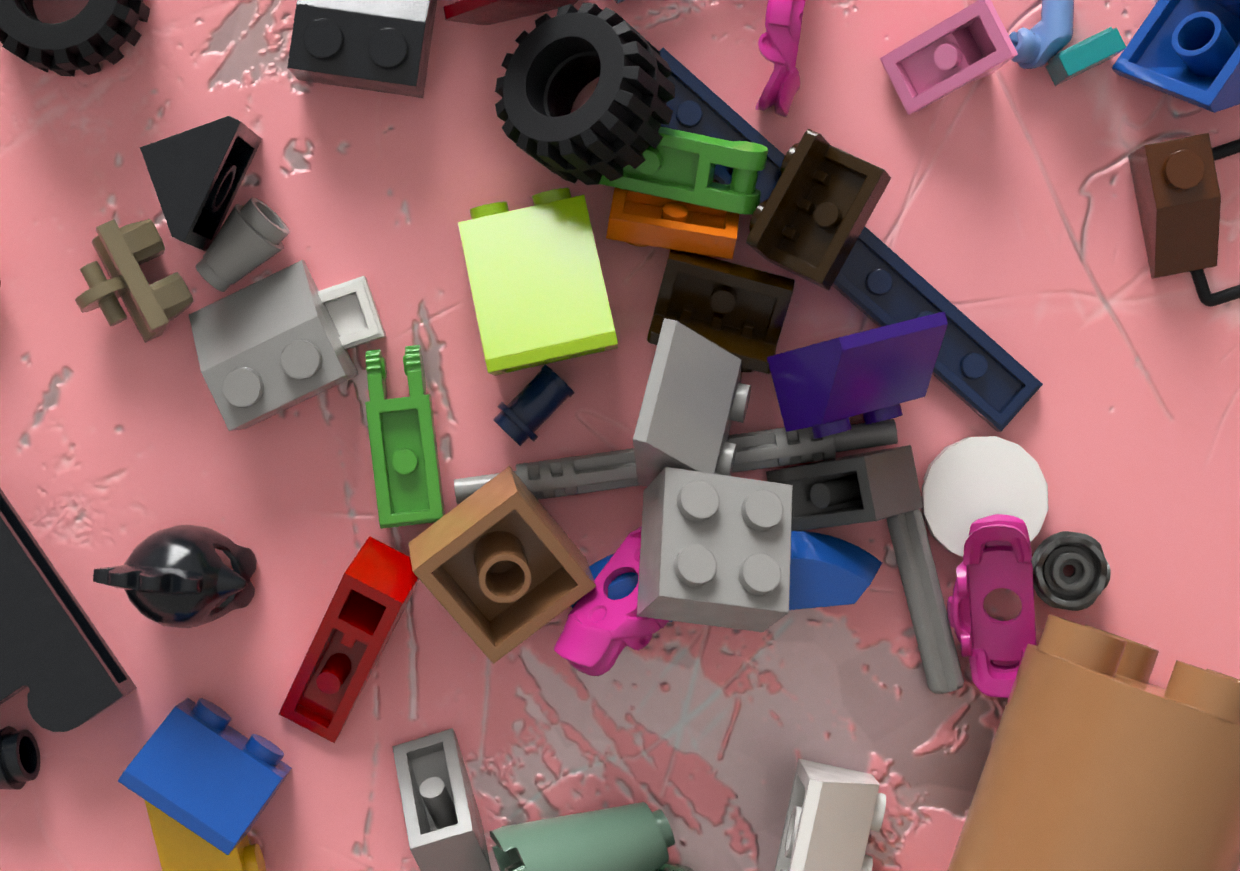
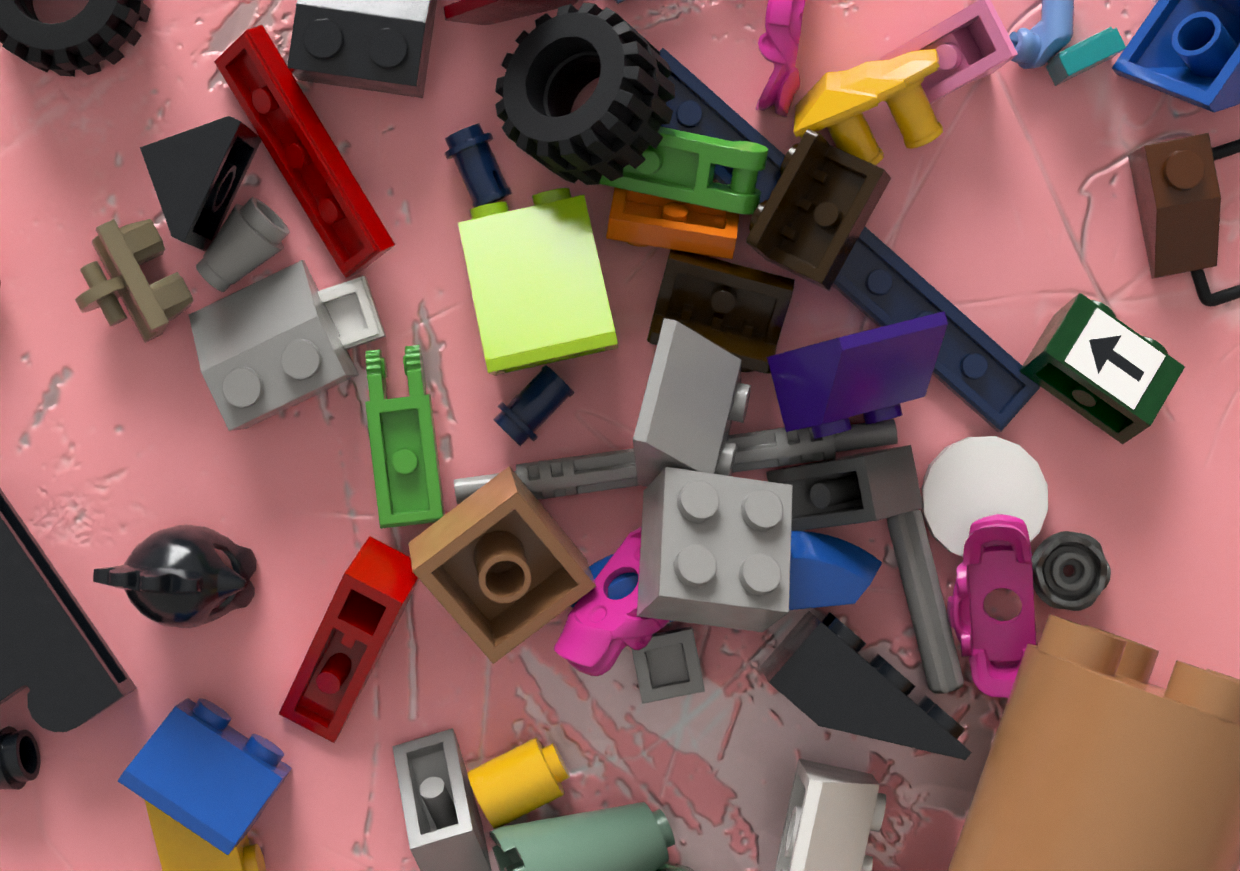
none -> red tile [214,25,395,278]
none -> dark blue pin [444,123,512,208]
none -> yellow brick [467,737,570,829]
none -> light grey plate [631,626,705,704]
none -> black slope [760,611,972,760]
none -> yellow connector [794,49,943,165]
none -> dark green brick [1019,293,1185,444]

